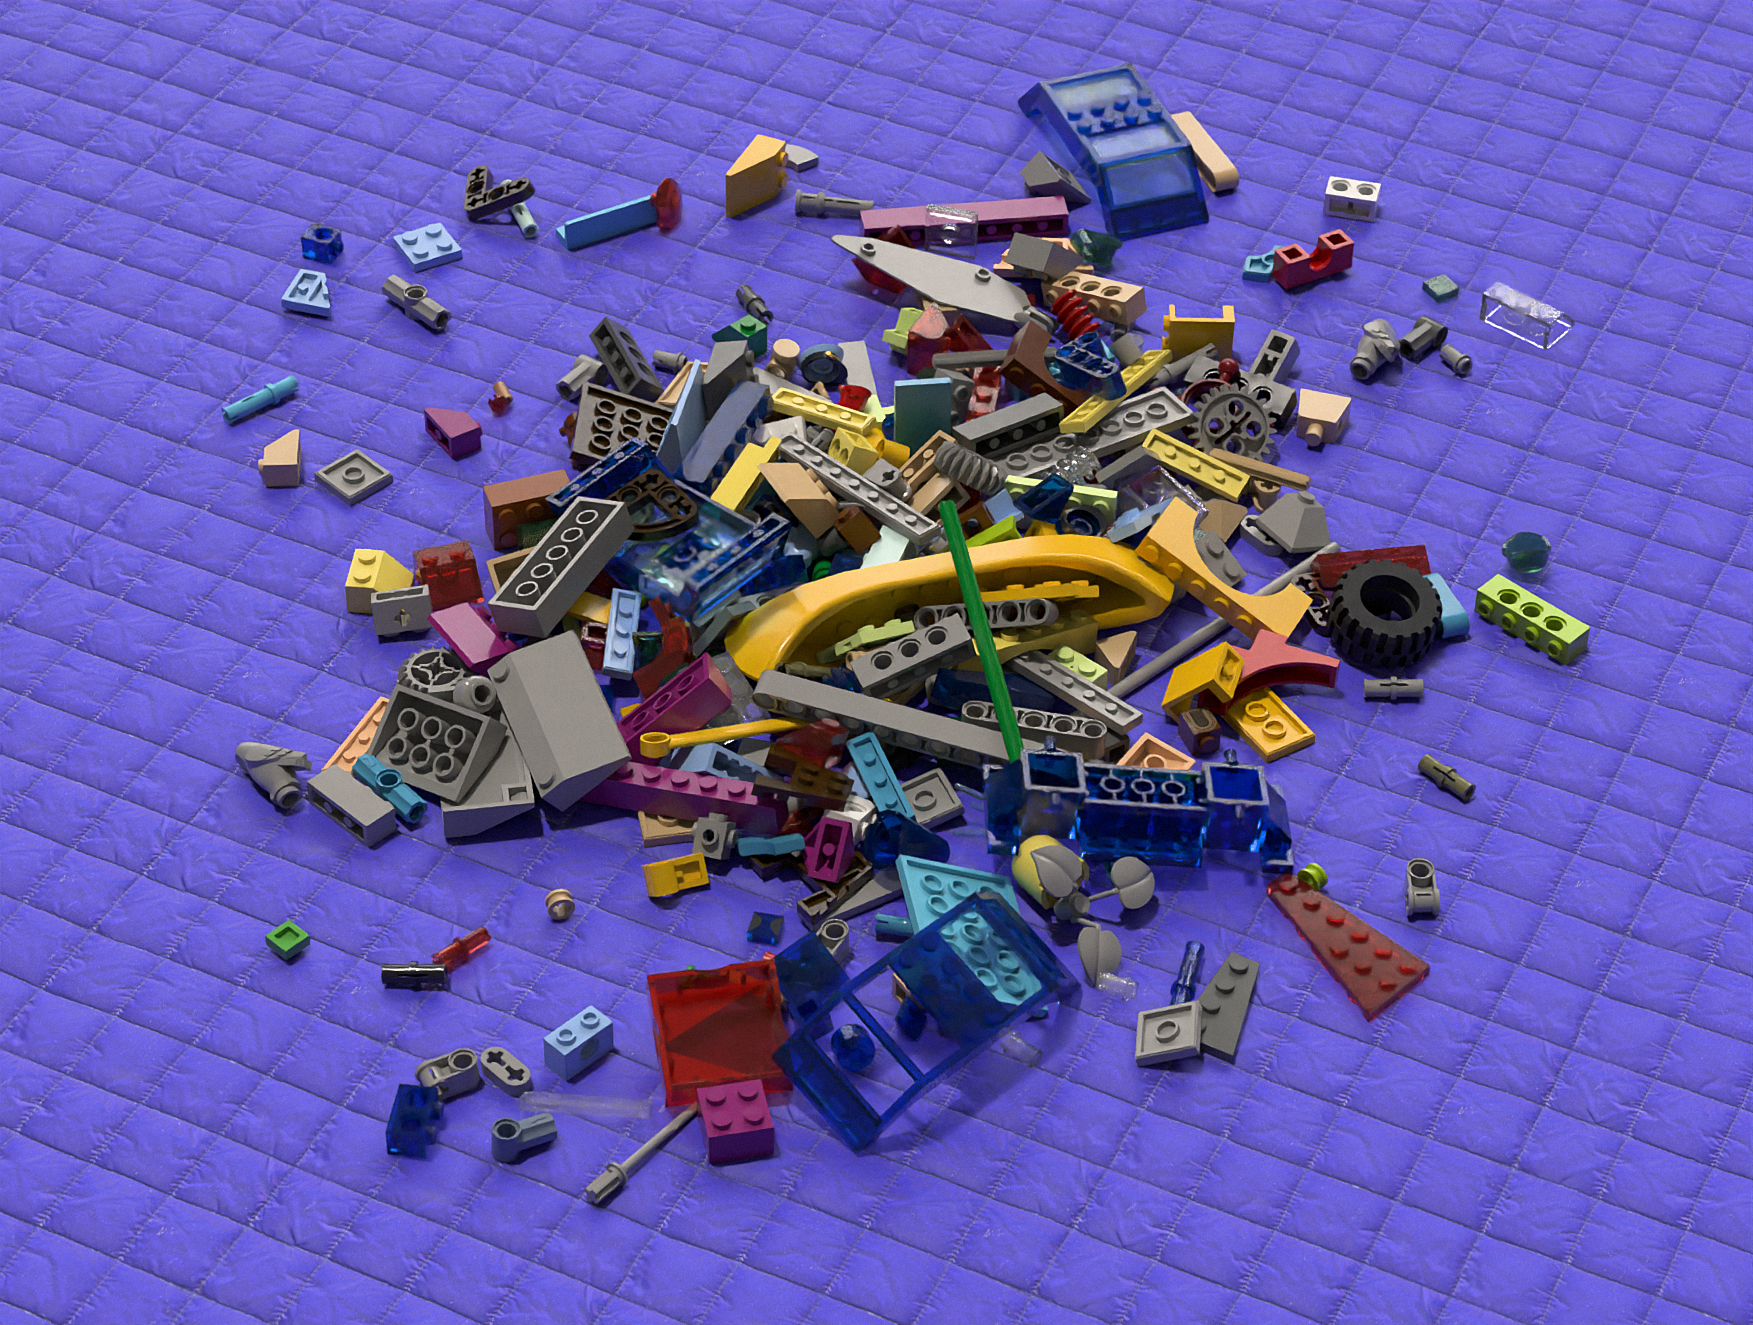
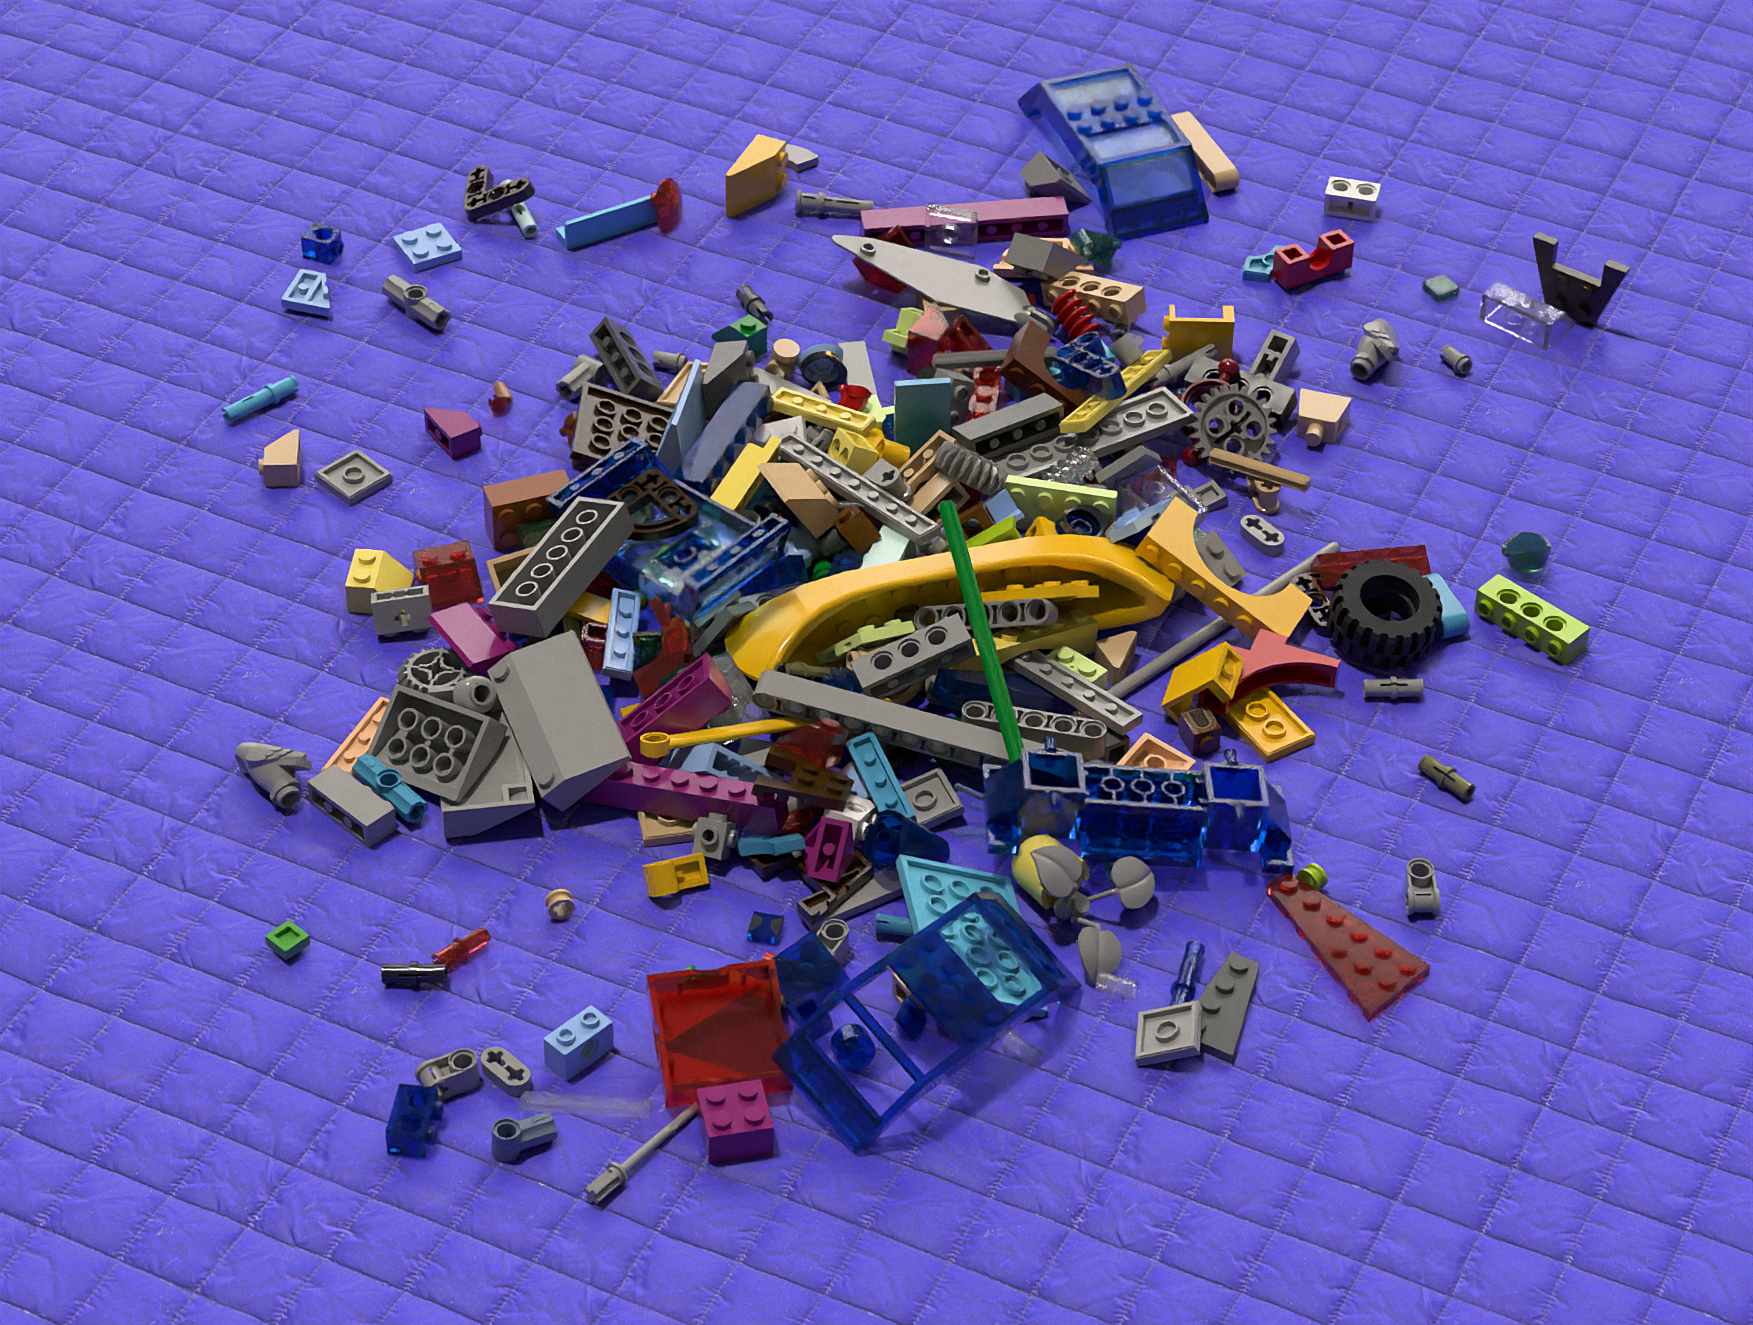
clear blue slope [1013,472,1074,524] -> none
light yellow panel [1142,428,1250,503] -> none
tan slope [1199,500,1248,543] -> none
light grey slope [1255,491,1331,553] -> none
dark grey piece [1398,315,1448,360] -> none
none -> wing [1533,232,1631,327]

